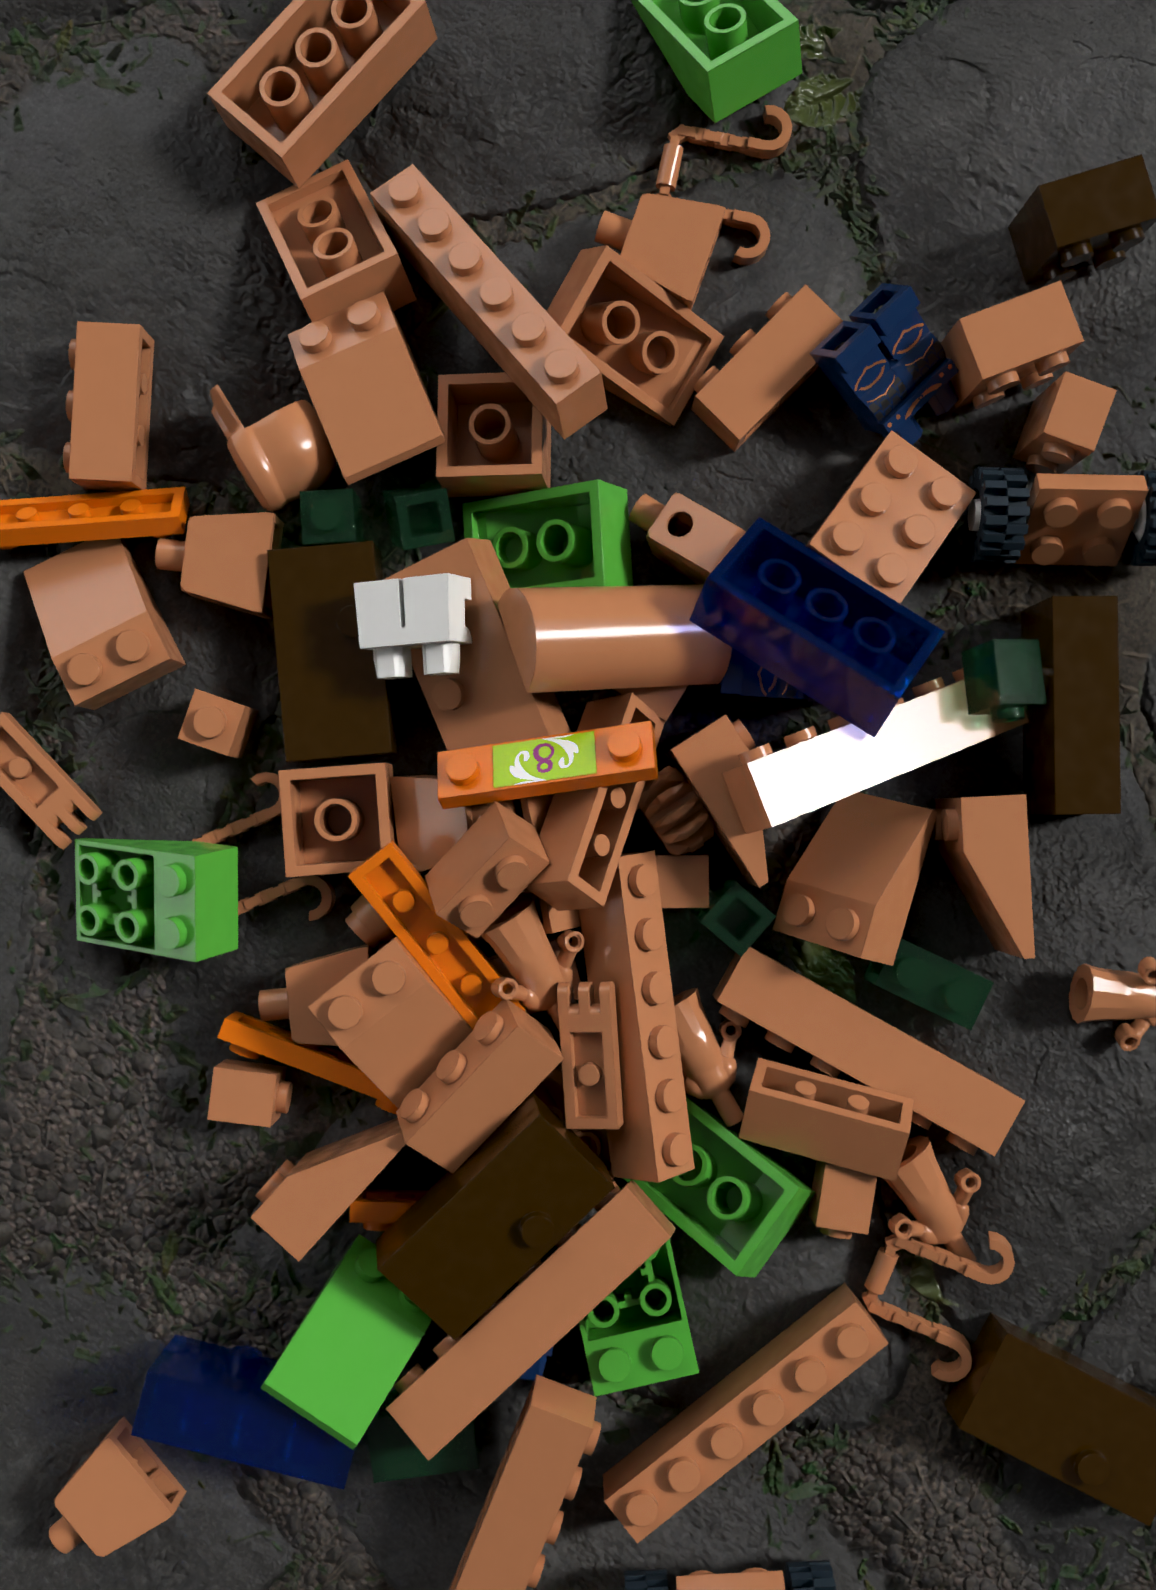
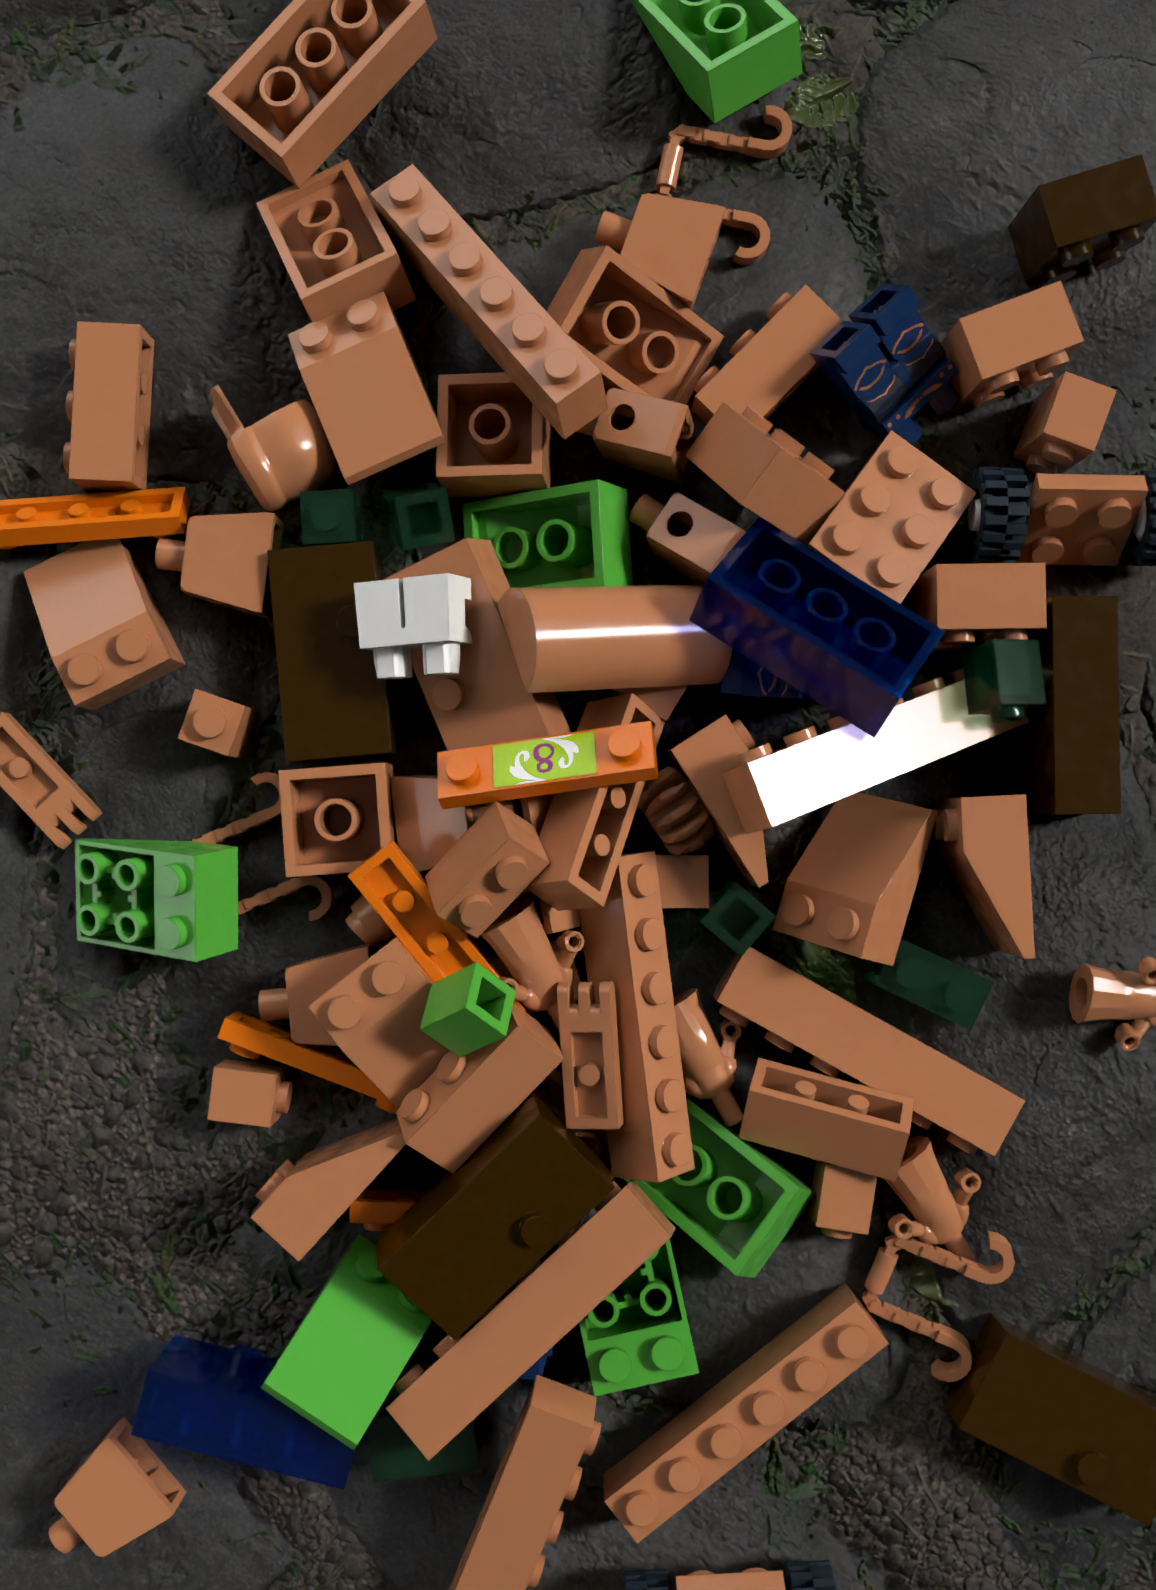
none -> bright green brick [420,962,516,1057]
none -> nougat torso [576,388,697,484]
none -> nougat brick [685,402,845,545]
none -> nougat brick [913,563,1047,651]

